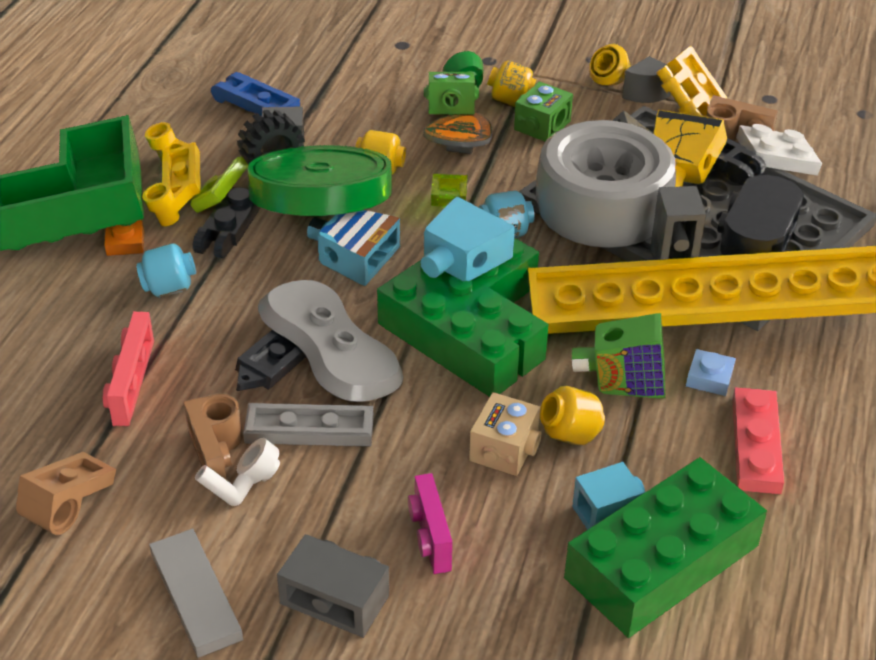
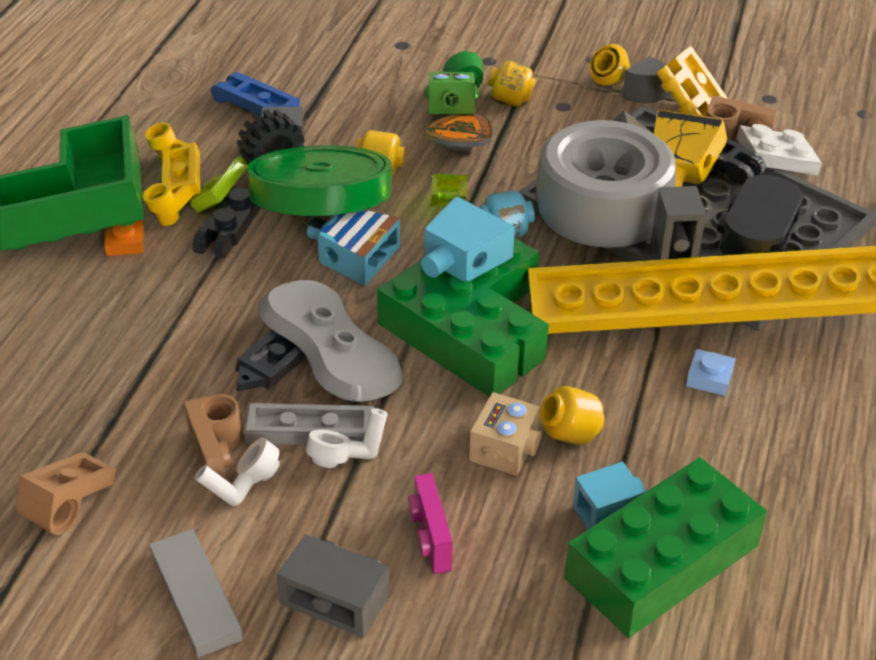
coral plate [103,311,154,426] -> none
medium azure head [137,243,196,298] -> none
bright green head [514,81,573,142] -> none
torso [572,313,666,399] -> none
coral plate [732,387,784,494] -> none
none -> white plate [306,408,387,468]

